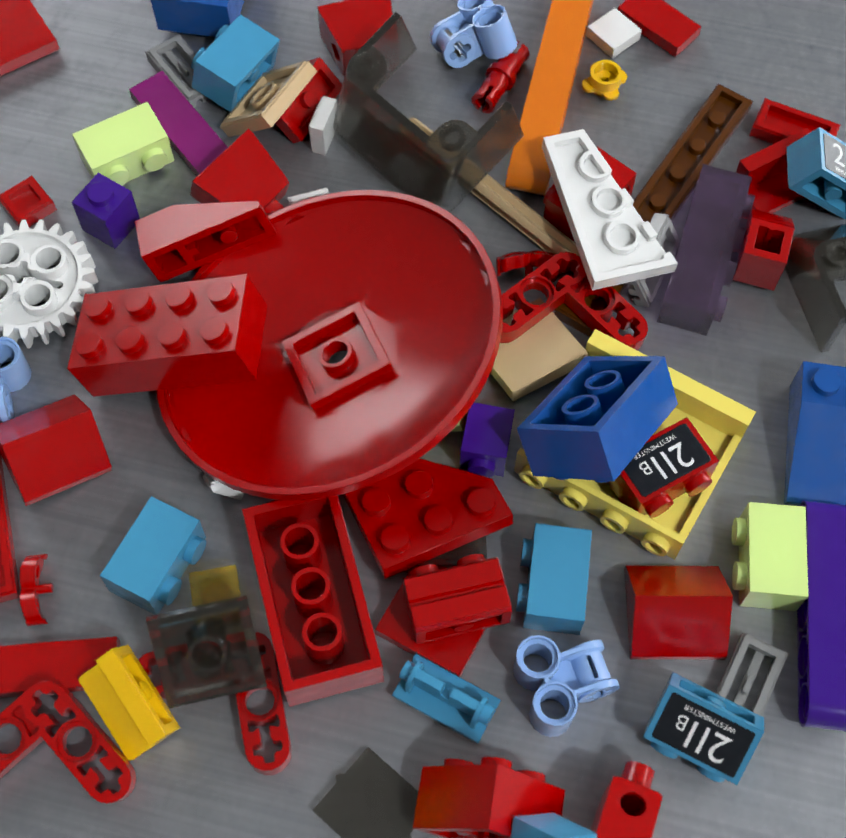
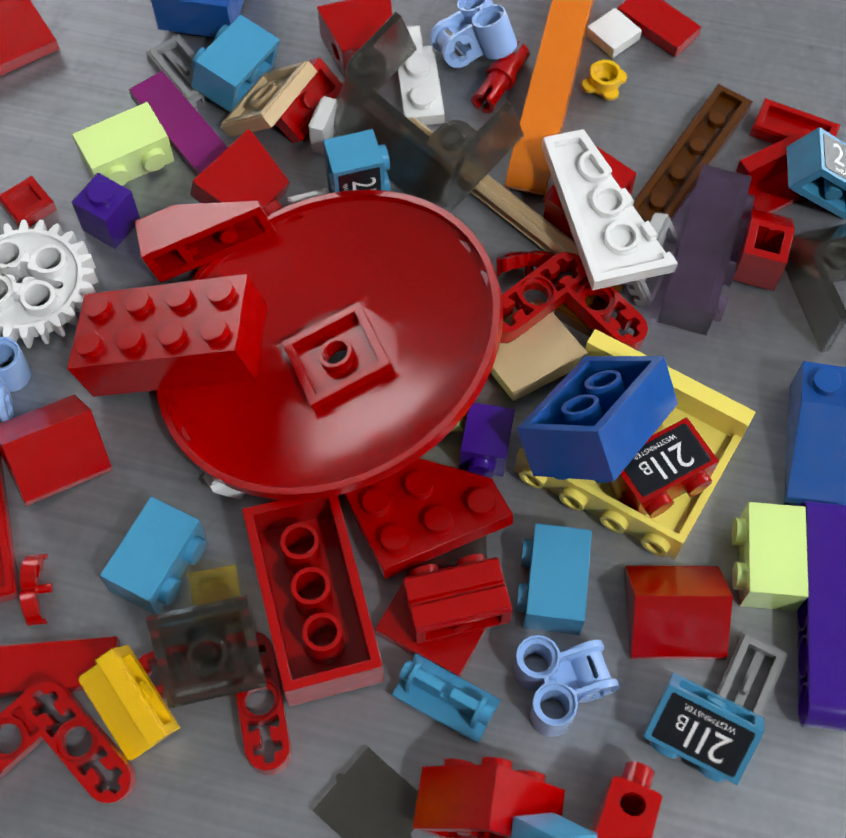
none -> dark azure brick [323,129,391,193]
none -> white hinge [396,26,445,125]

